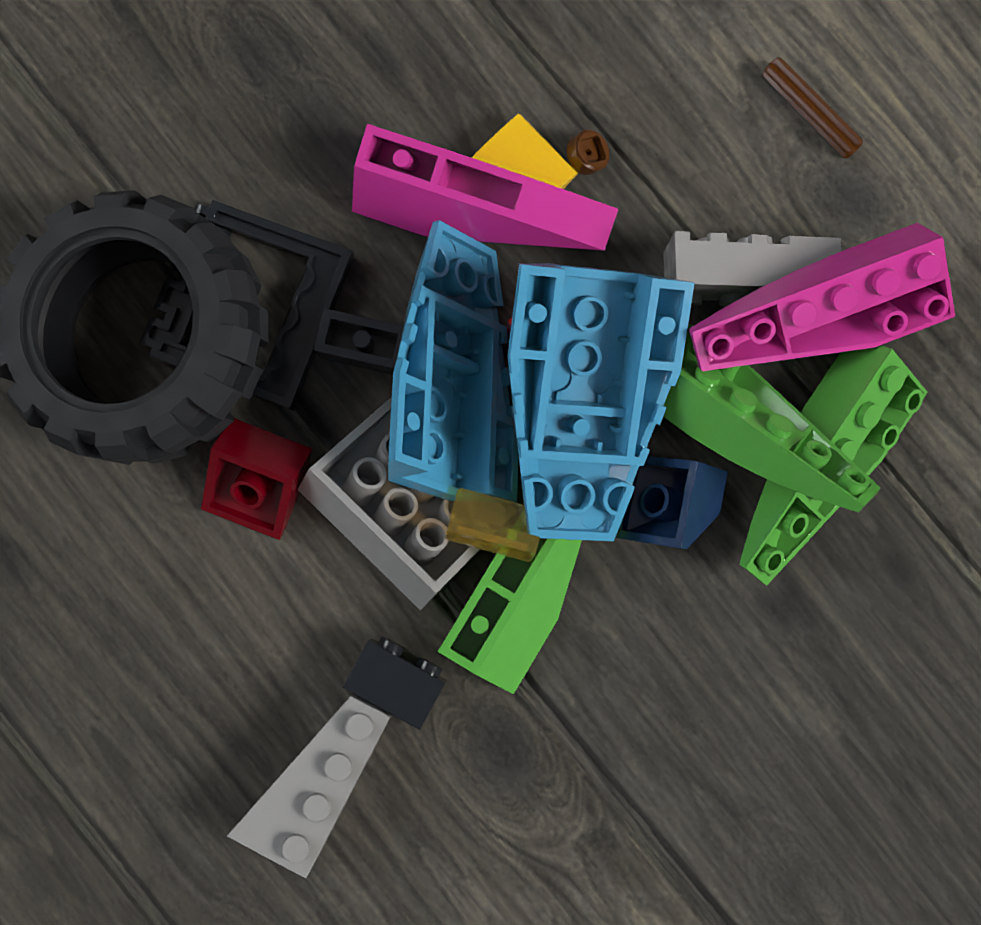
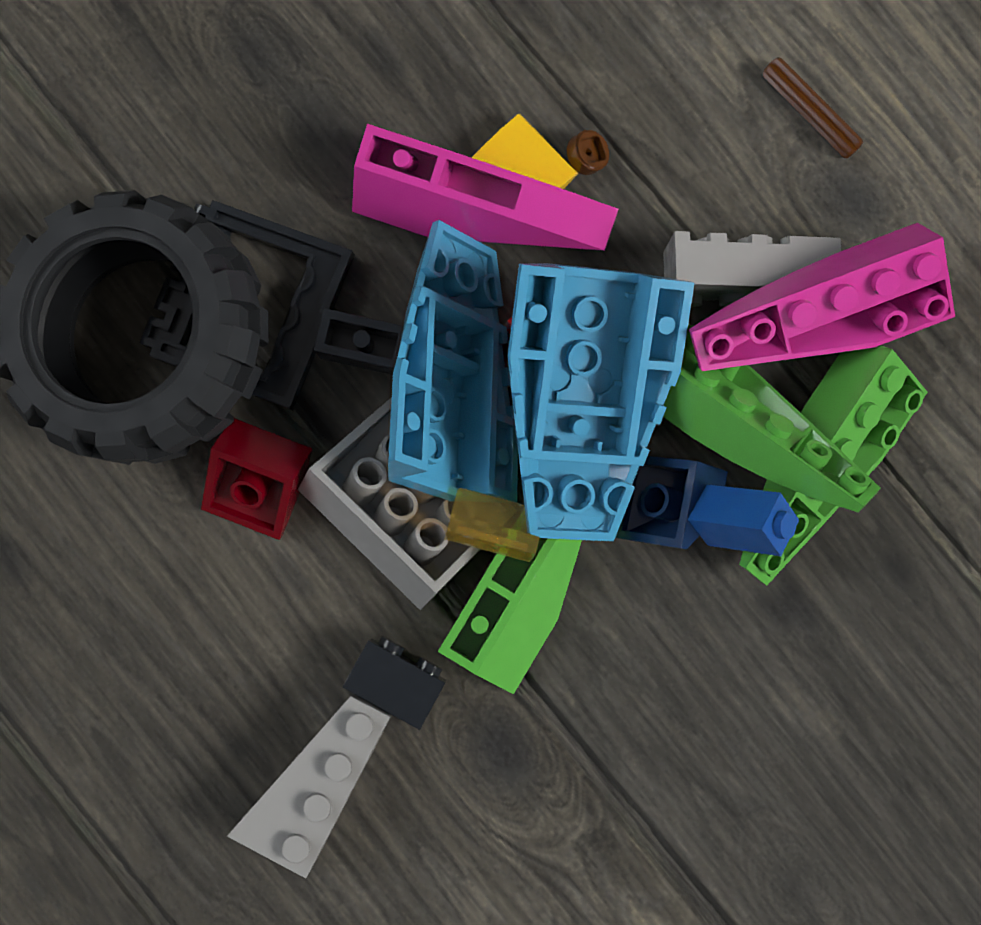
none -> blue brick [688,485,799,556]

